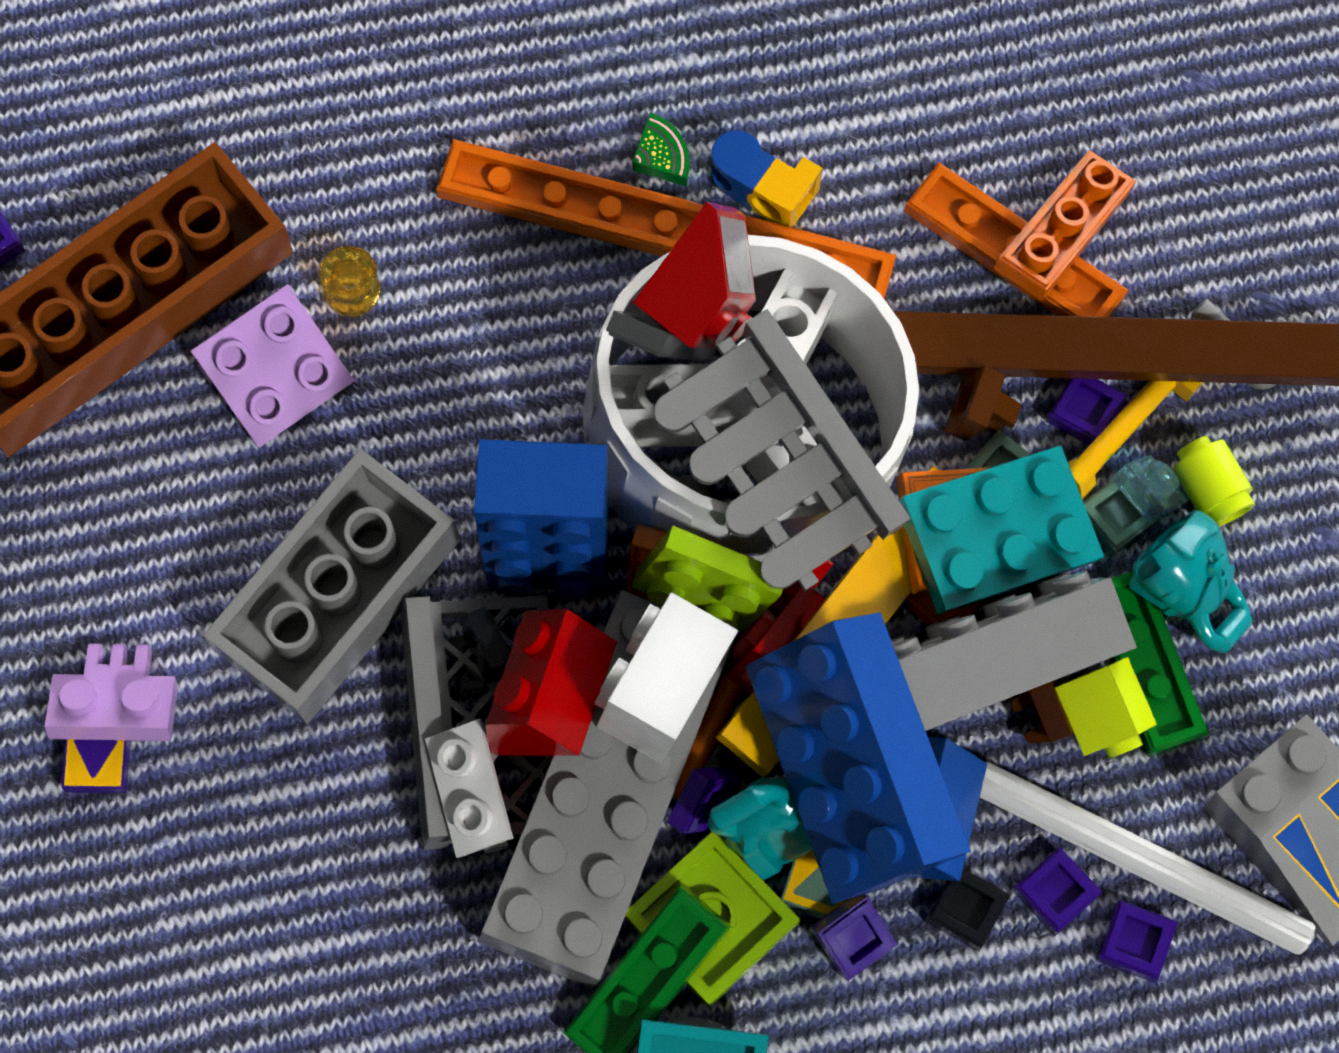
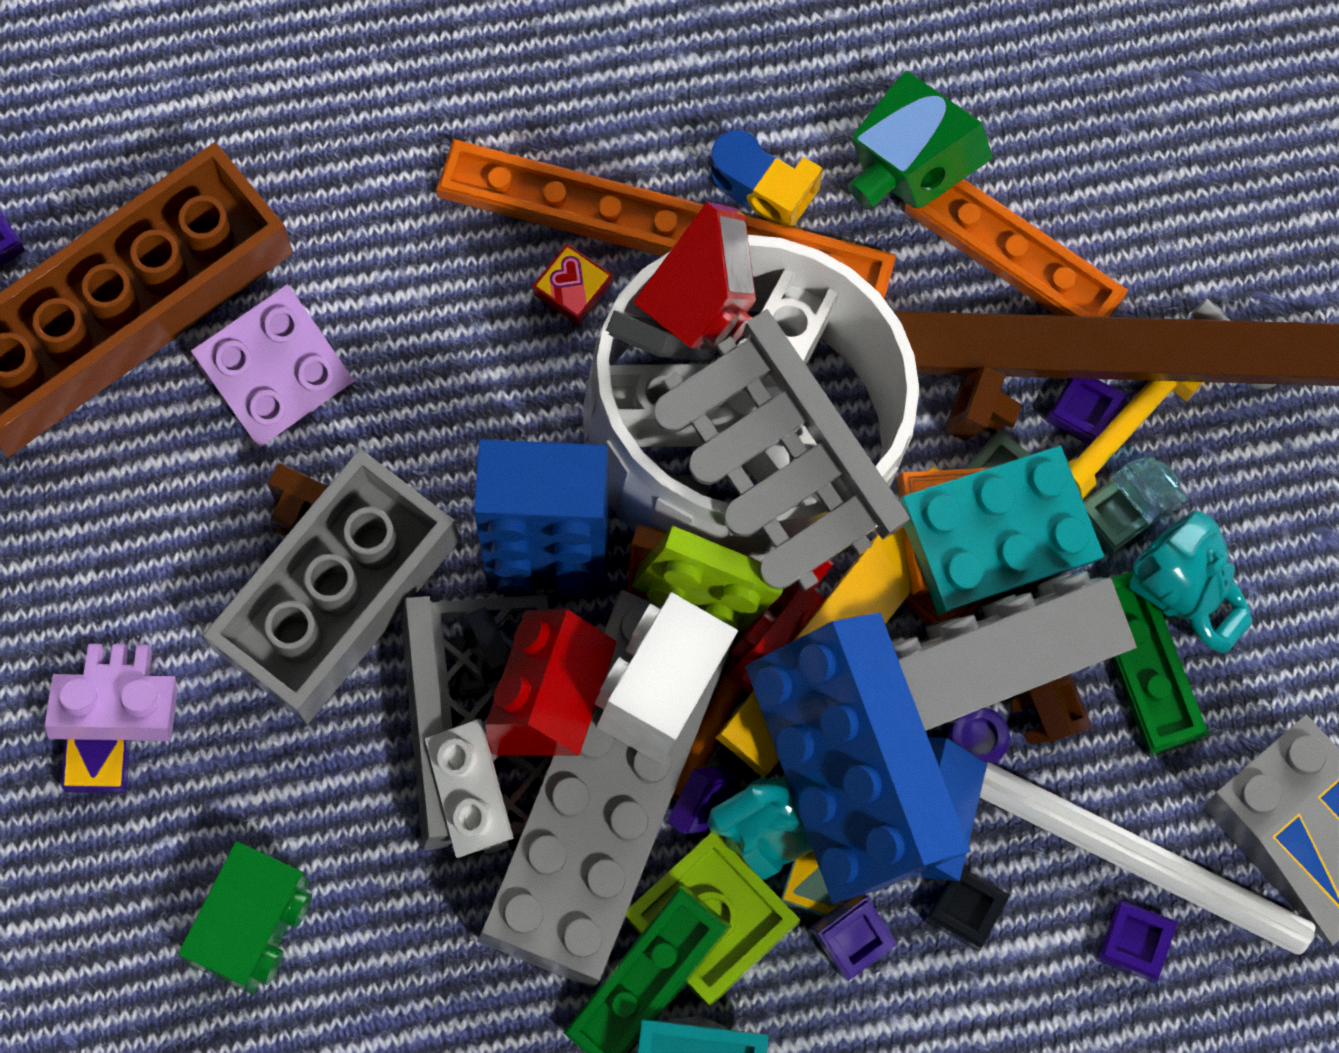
clear yellow wheel [319,246,381,317] -> none
green tile [632,112,690,187] -> none
orange tile [994,150,1136,302] -> none
dark purple tile [1013,847,1102,936] -> none
neon yellow brick [1055,657,1157,759] -> none
neon yellow brick [1172,436,1255,527] -> none
none -> green brick [178,841,312,996]
none -> reddish brown tile [268,463,328,536]
none -> tile [532,243,614,326]
none -> green torso [847,70,993,210]
none -> dark purple tile [947,707,1010,765]

